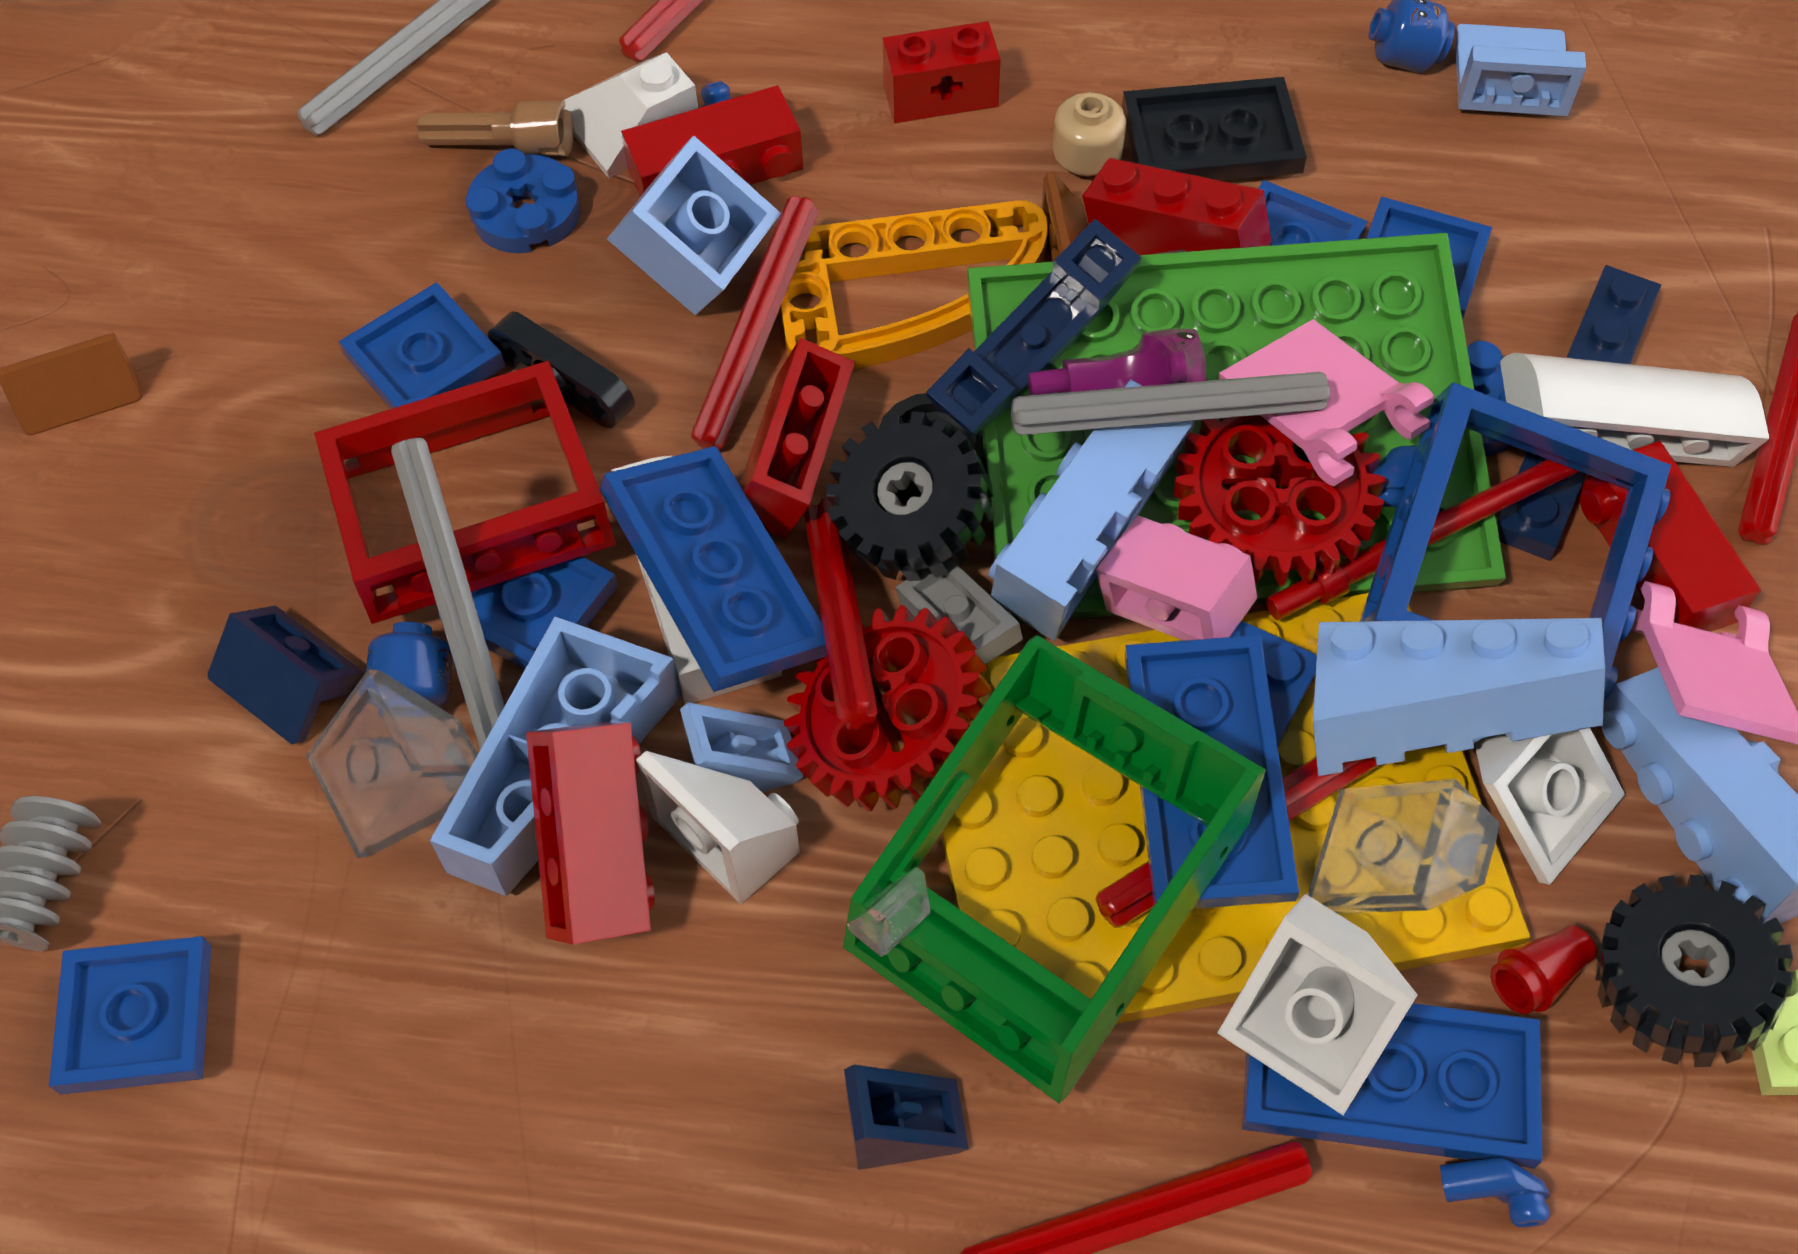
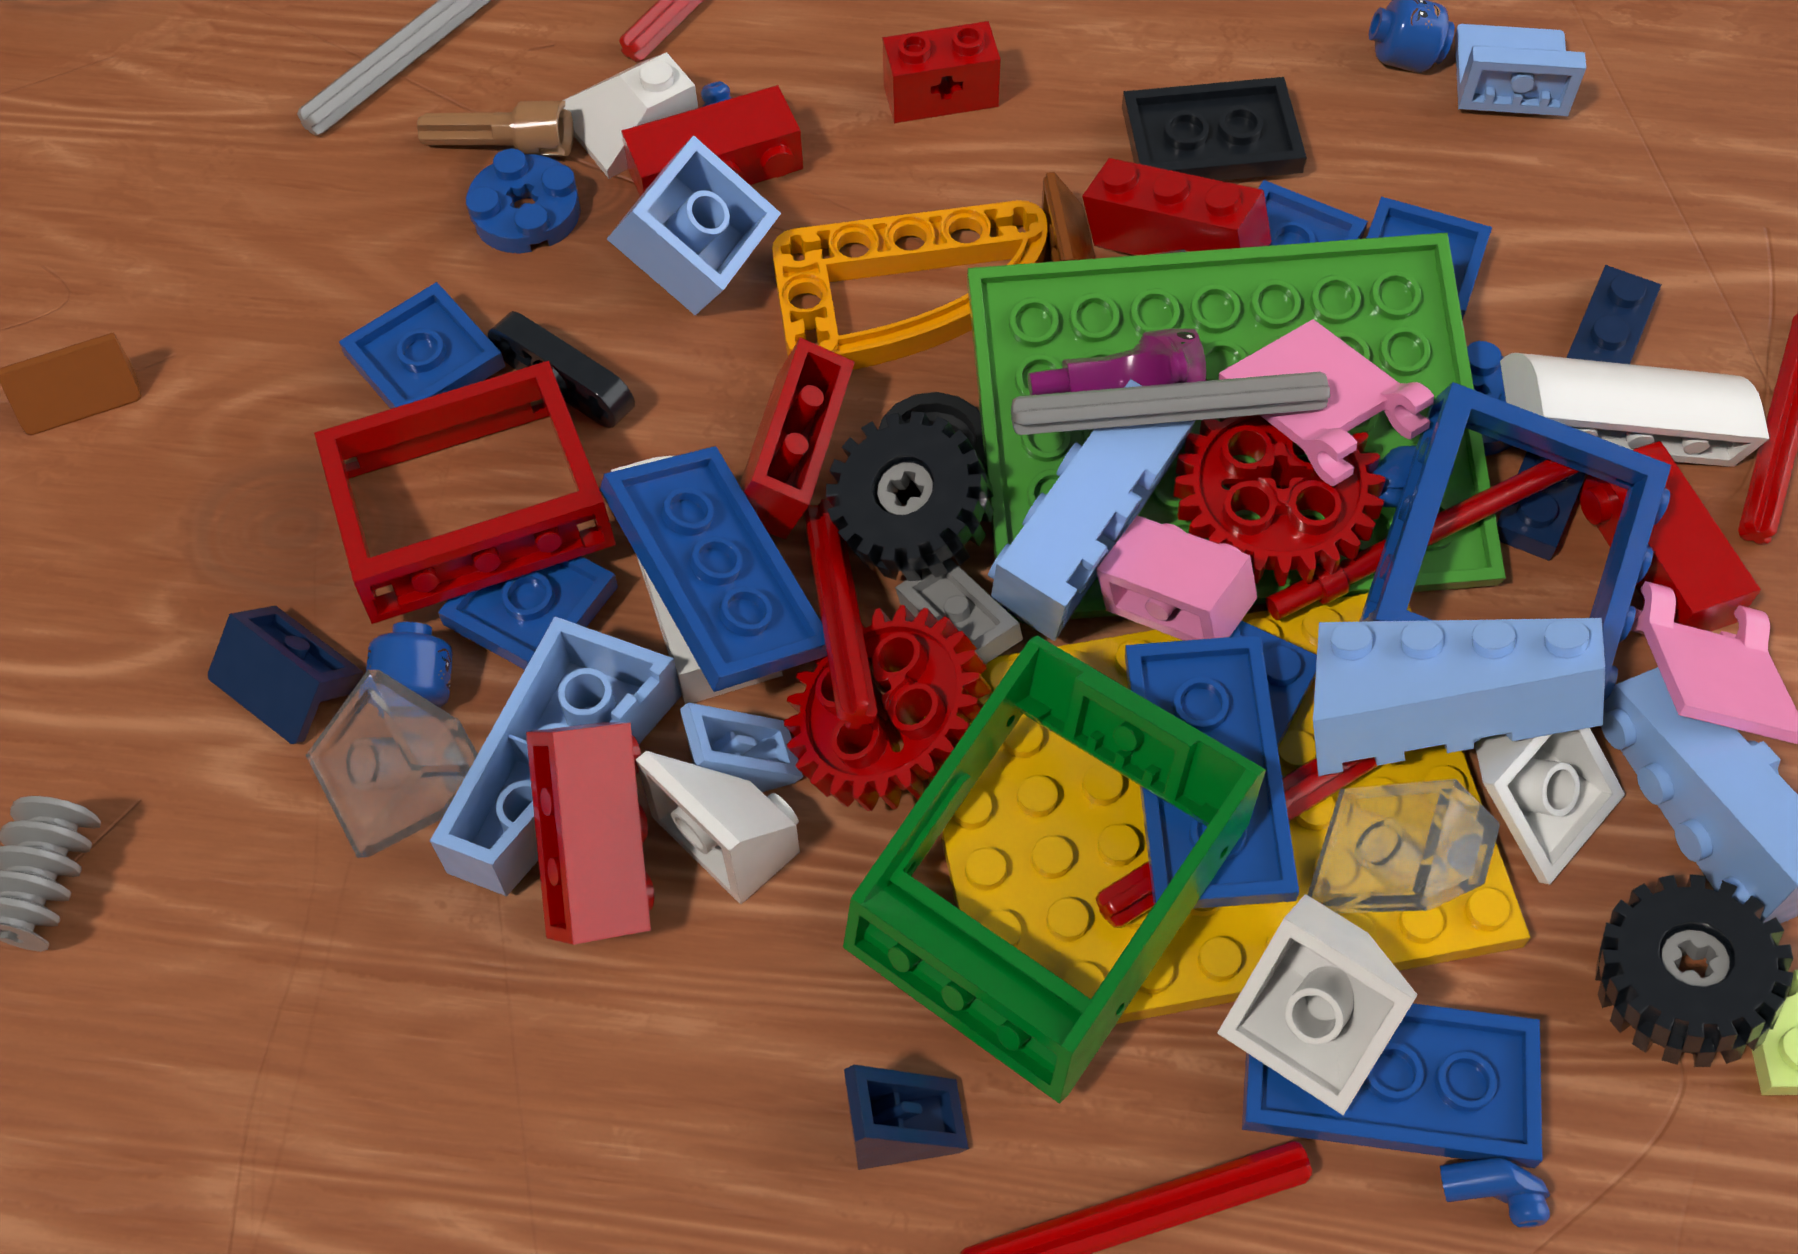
blue plate [49,936,211,1095] -> none
light grey axle [391,438,505,750] -> none
red axle [691,196,818,451] -> none
clear slope [847,867,930,957] -> none
dark blue slope [926,219,1142,437] -> none
tan head [1052,92,1126,177] -> none
red cone [1490,925,1597,1014] -> none

